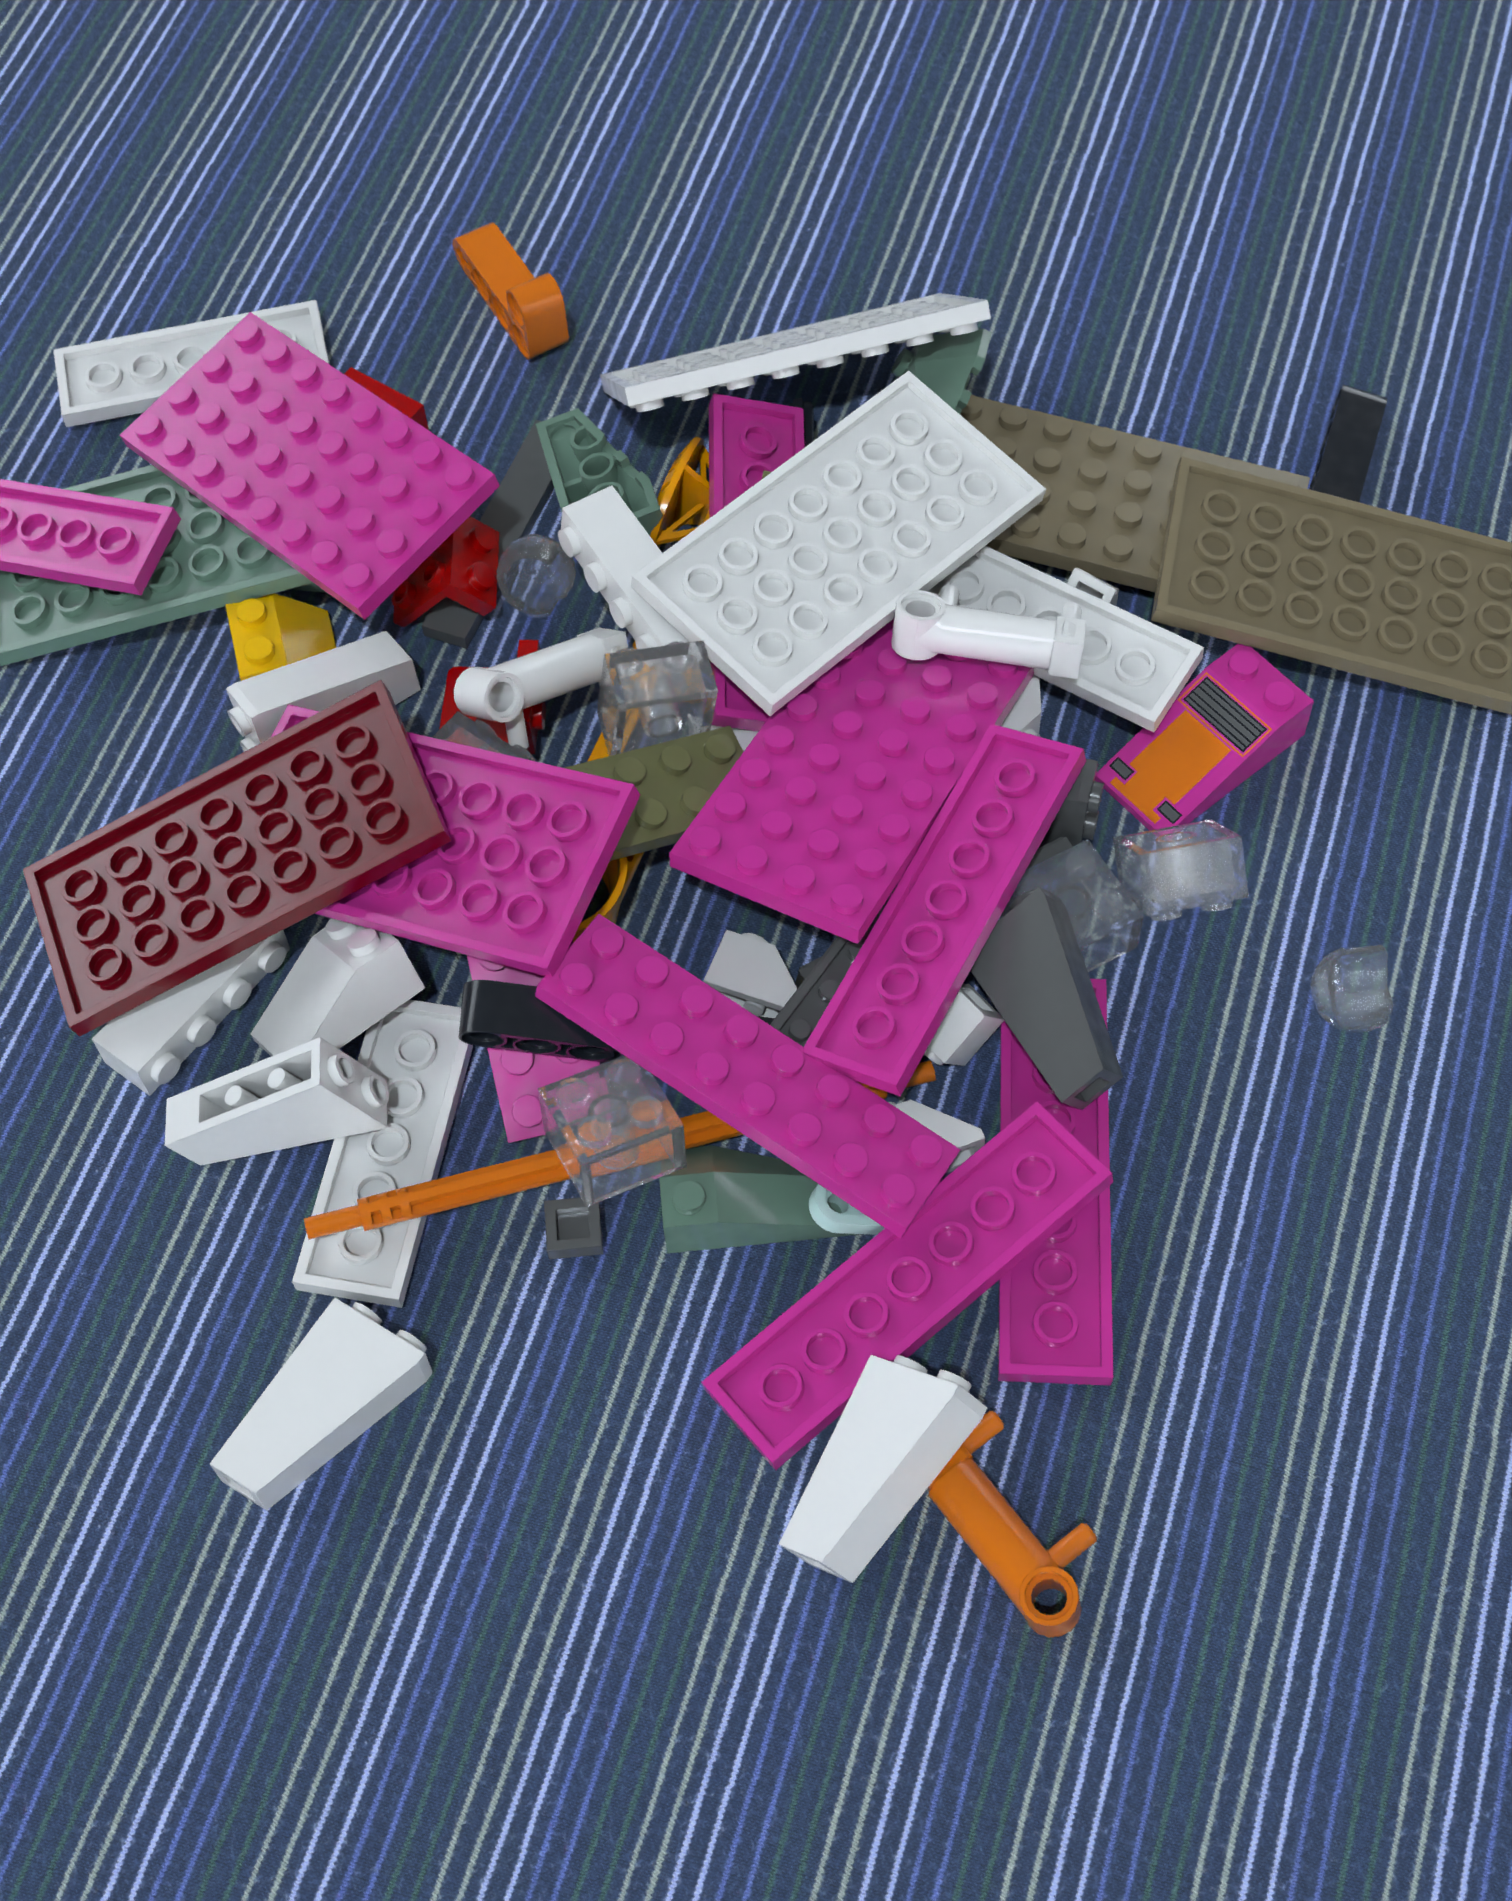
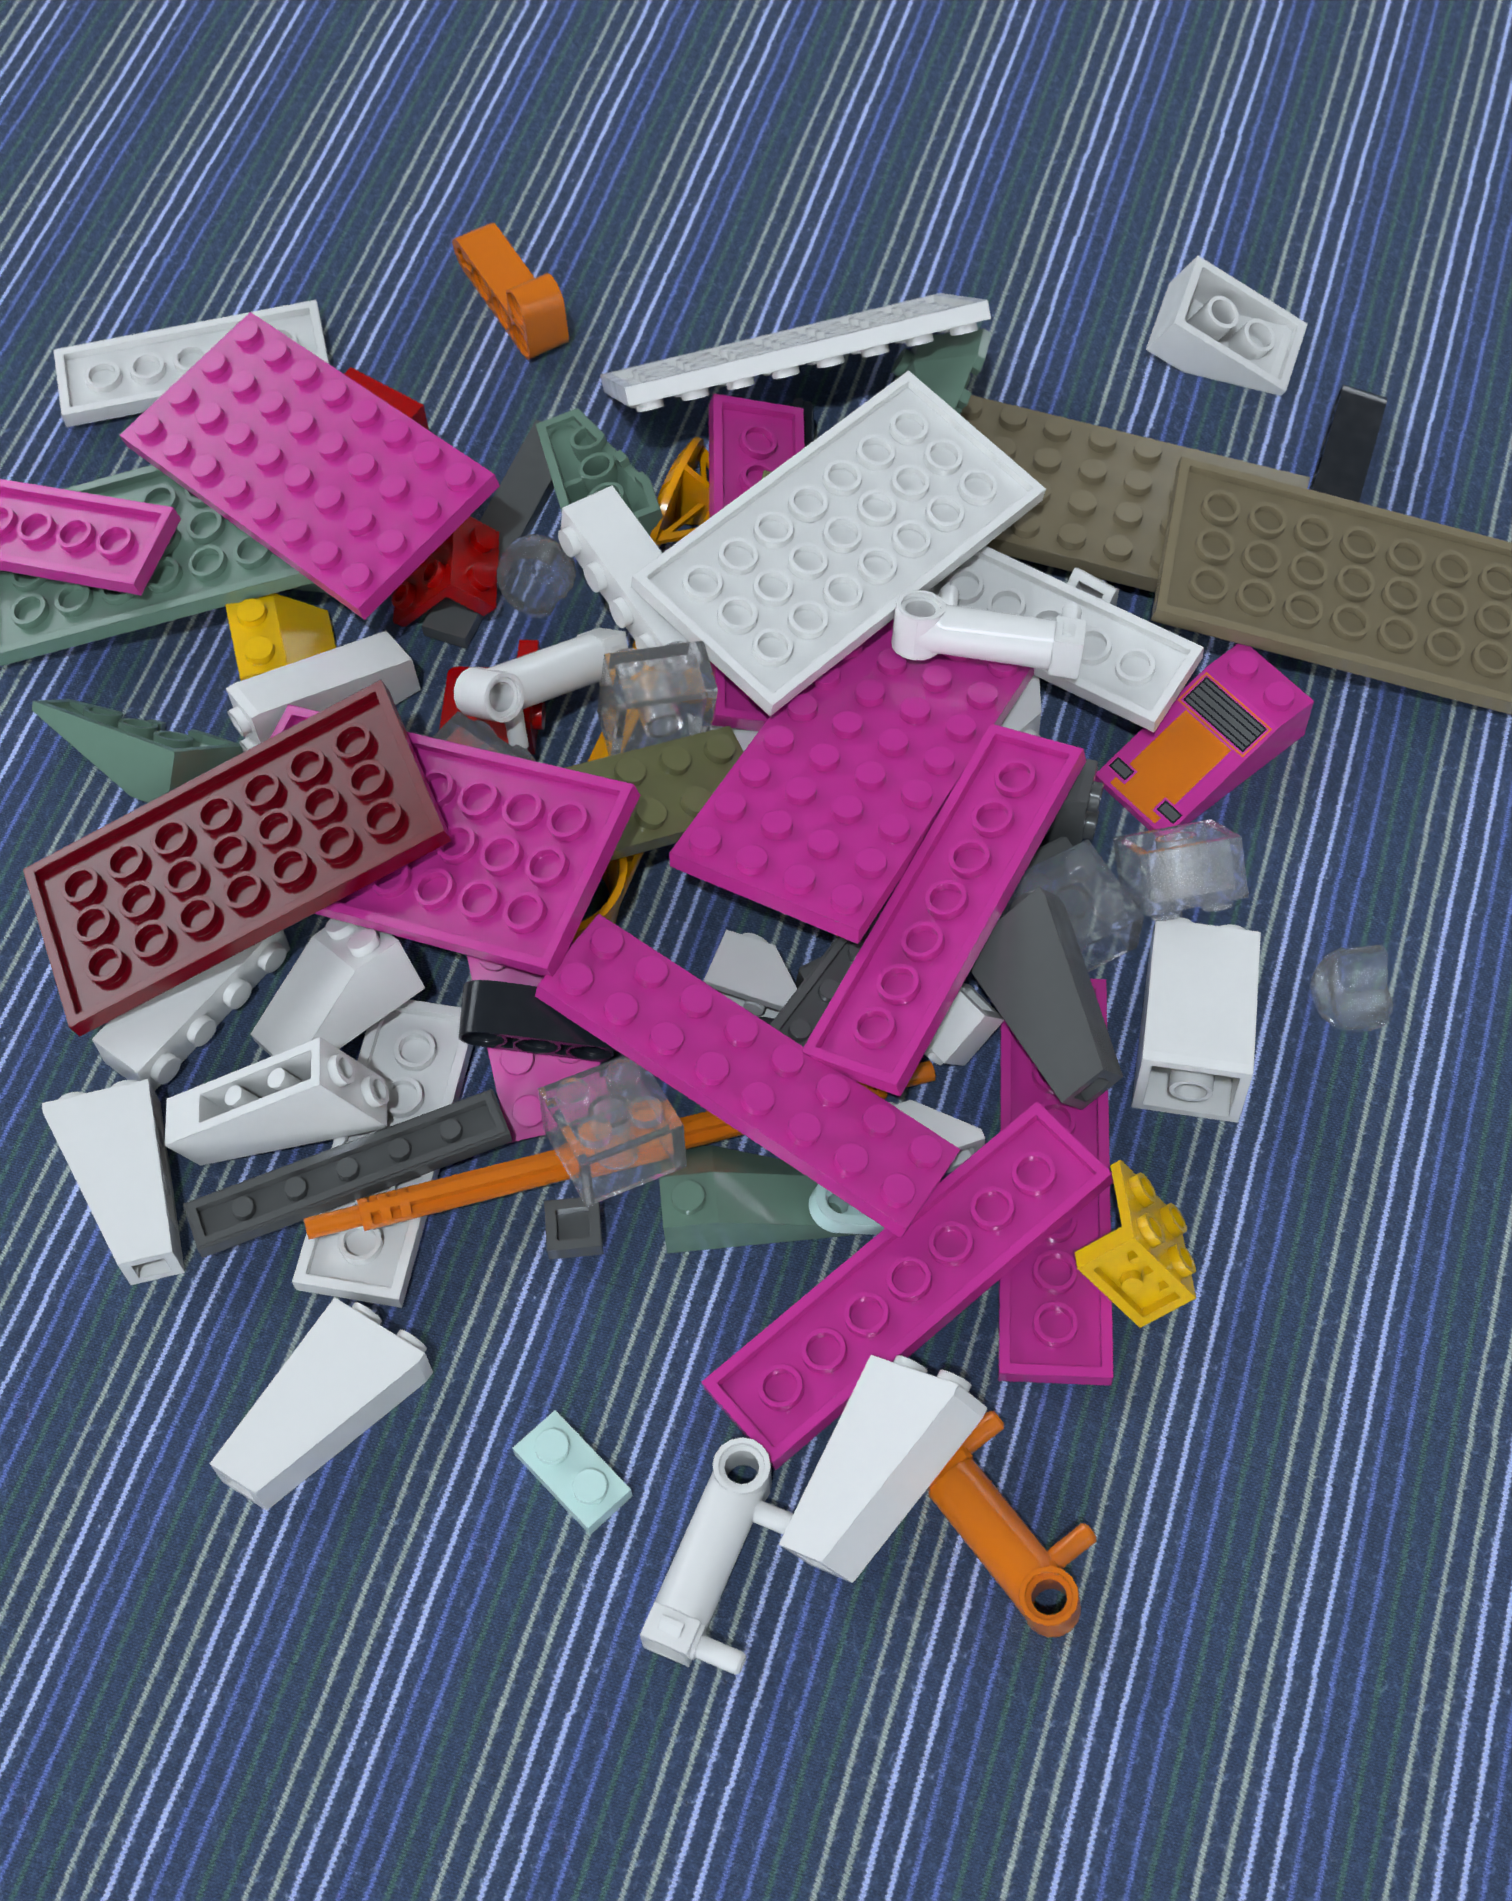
none -> sand green wedge [32,699,243,803]
none -> white slope [42,1079,185,1285]
none -> dark grey tile [183,1089,512,1258]
none -> light aqua plate [513,1410,632,1535]
none -> white piece [640,1437,794,1675]
none -> yellow bracket [1075,1160,1196,1328]
none -> white slope [1131,917,1261,1123]
none -> white slope [1146,256,1307,396]

